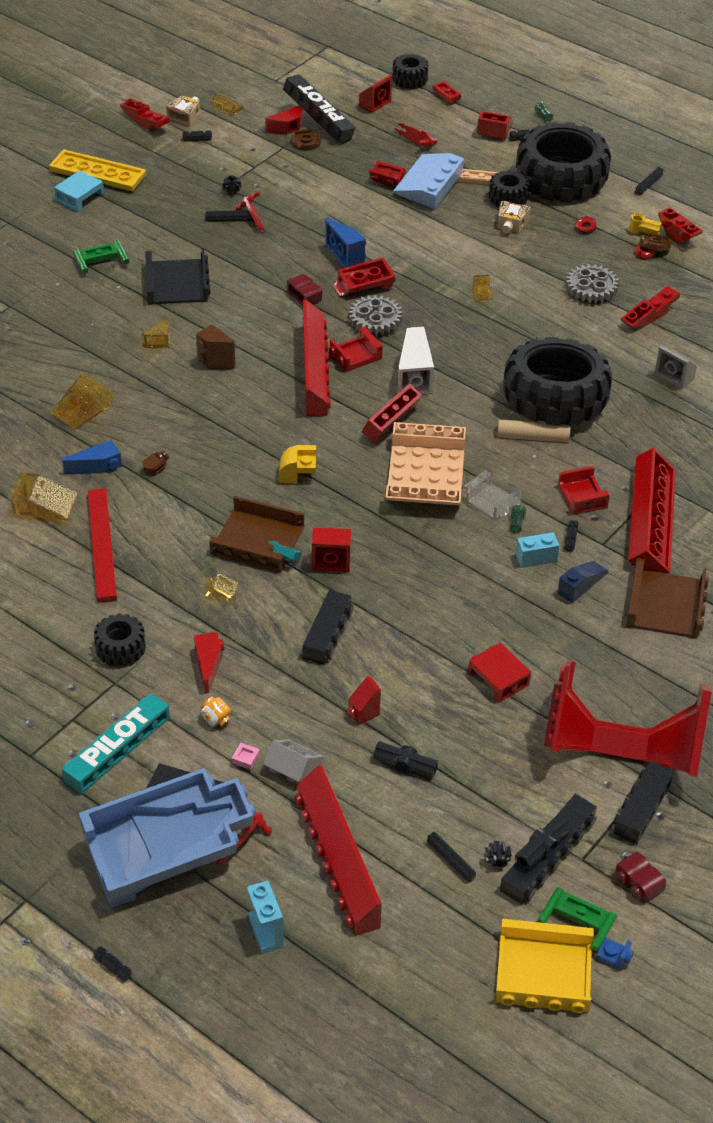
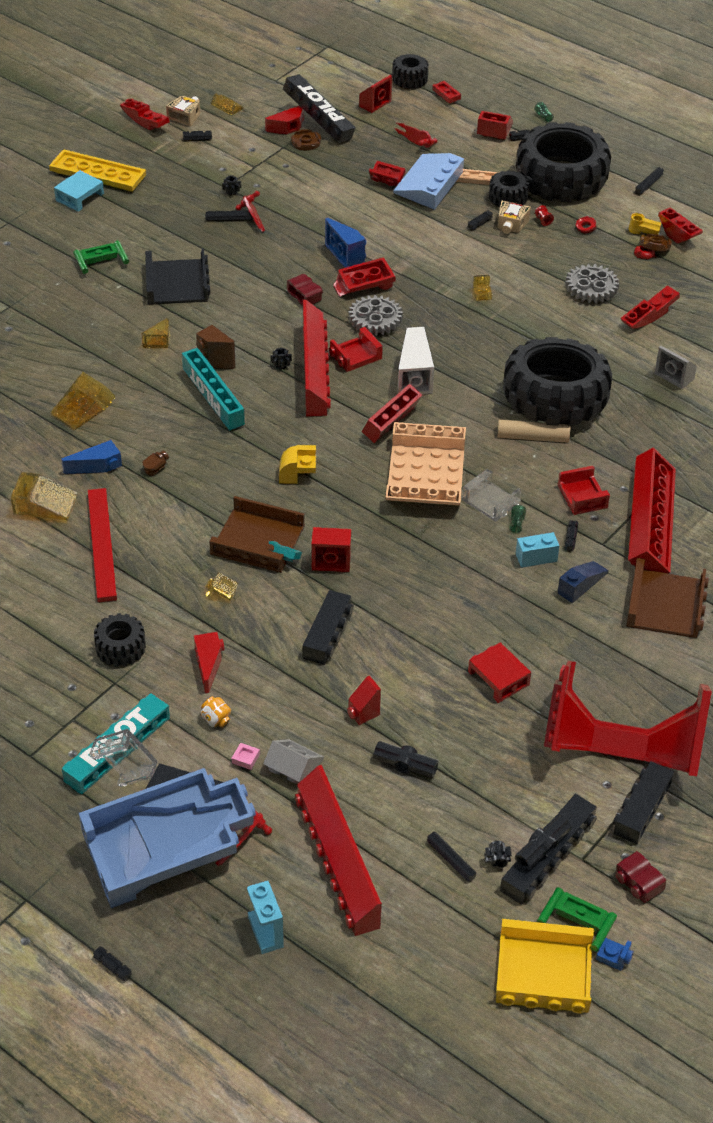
none -> clear panel [89,729,158,787]
none -> teal brick [182,348,245,430]
none -> black gear [270,348,292,369]
none -> black axle [467,210,493,230]
none -> red bush [534,205,554,226]

